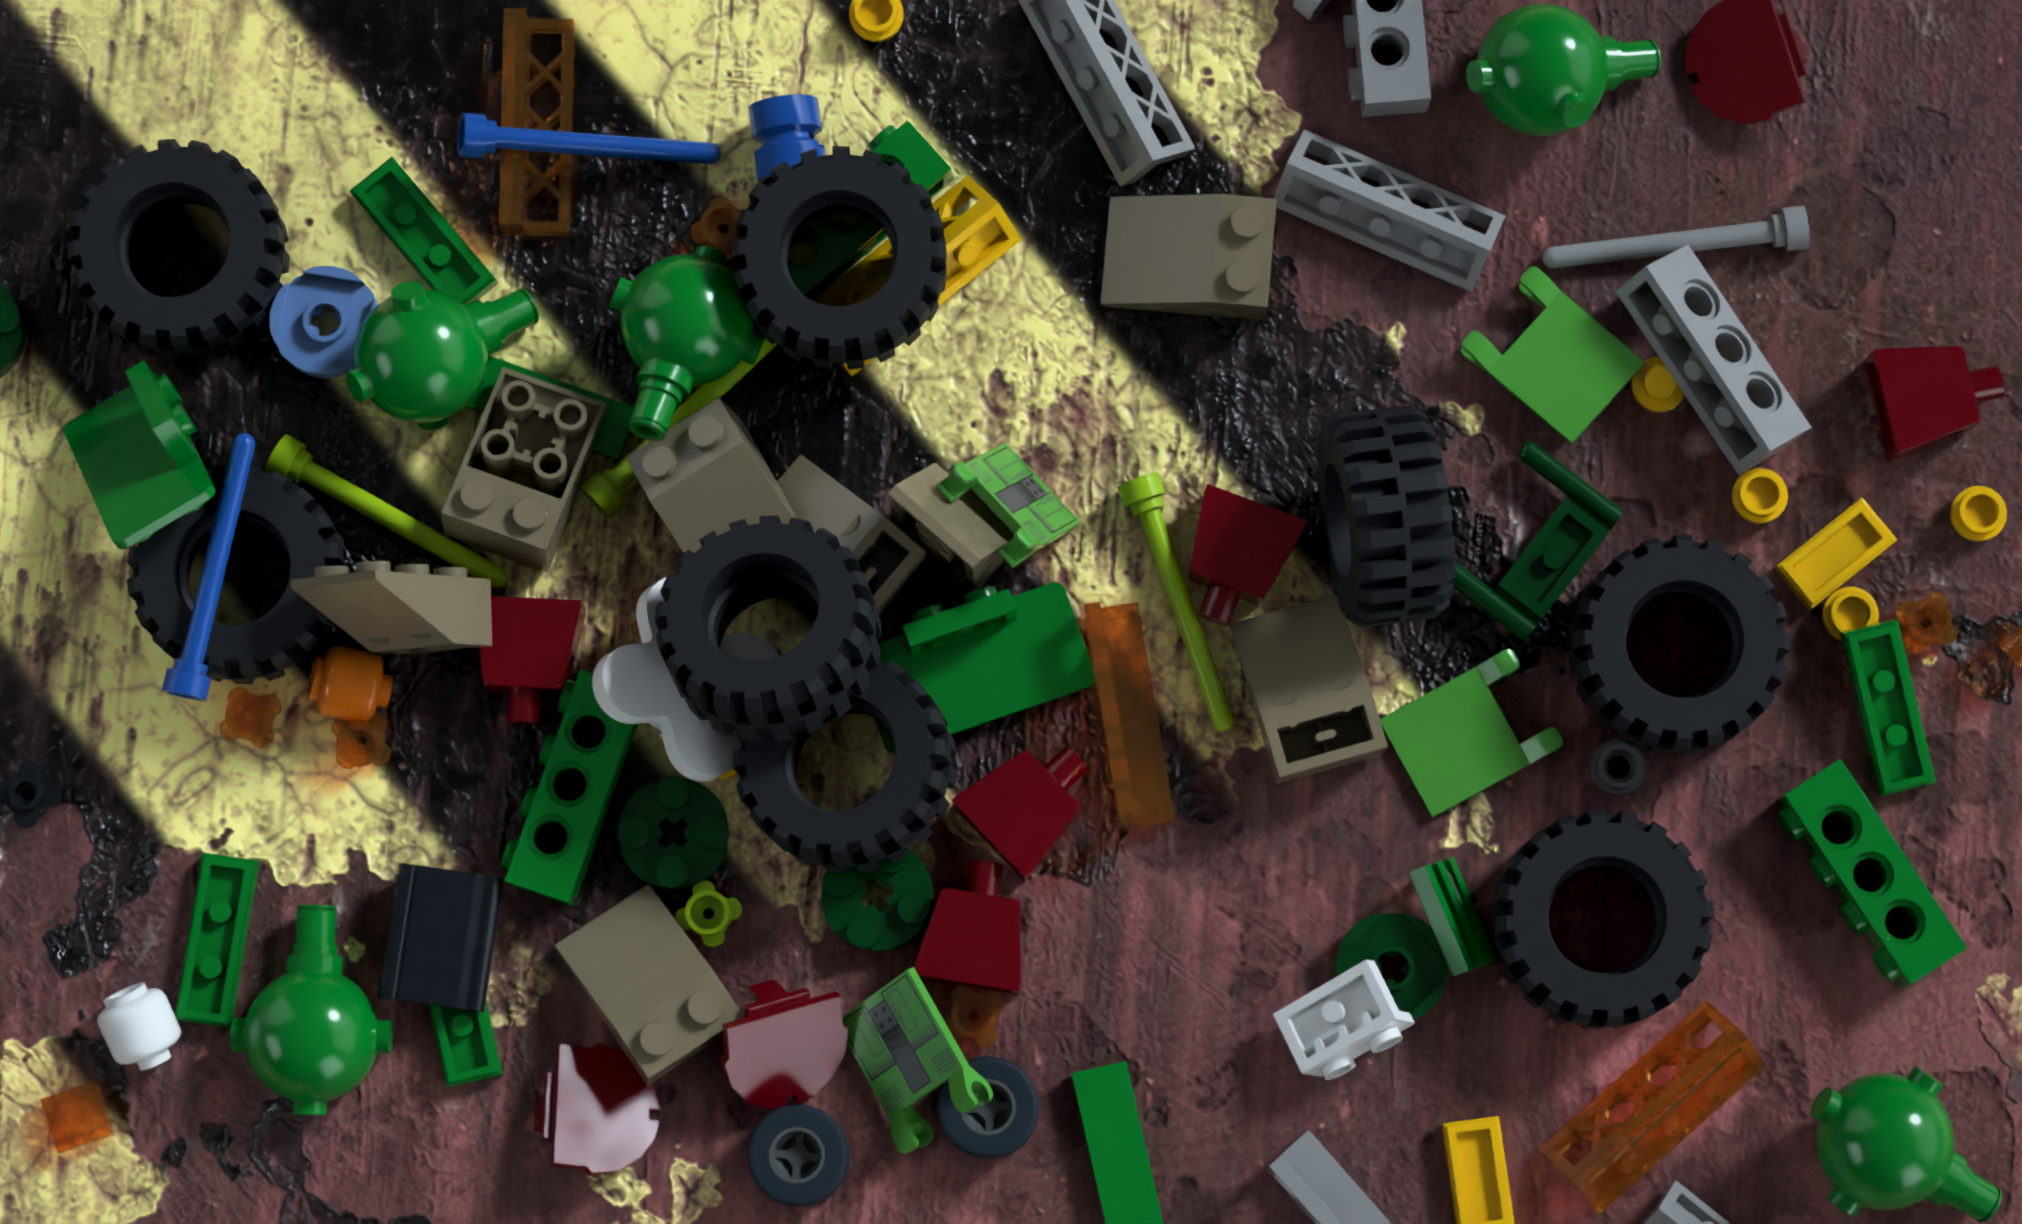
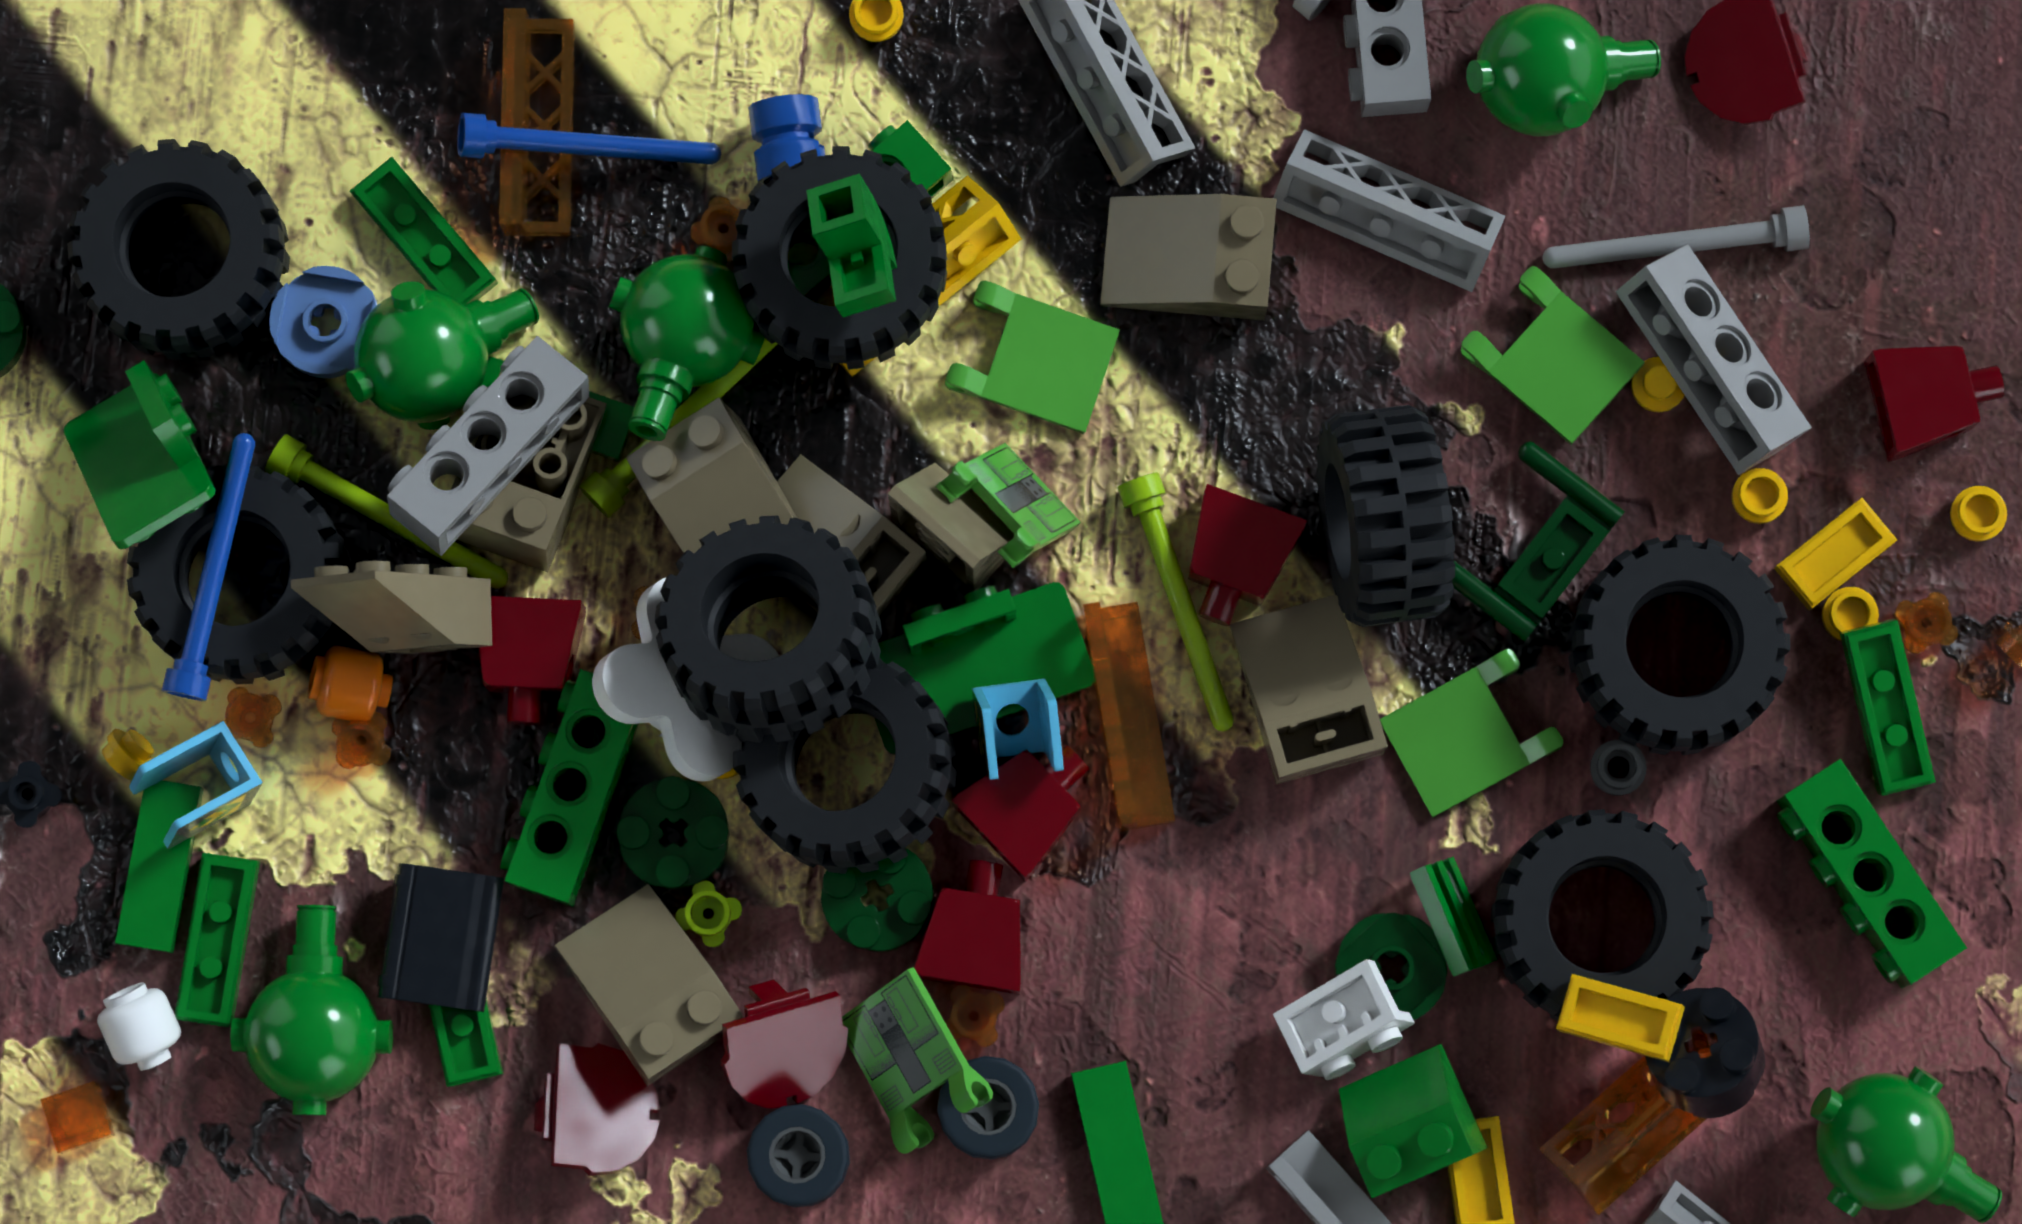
none -> yellow plate [102,729,154,781]
none -> green tile [115,780,204,953]
none -> medium azure piece [129,721,263,849]
none -> light grey brick [387,336,589,556]
none -> green brick [806,173,897,318]
none -> bright green flag [945,281,1120,434]
none -> medium azure piece [972,678,1064,780]
none -> green slope [1339,1044,1488,1199]
none -> yellow tile [1556,974,1685,1062]
none -> black brick [1645,987,1765,1118]

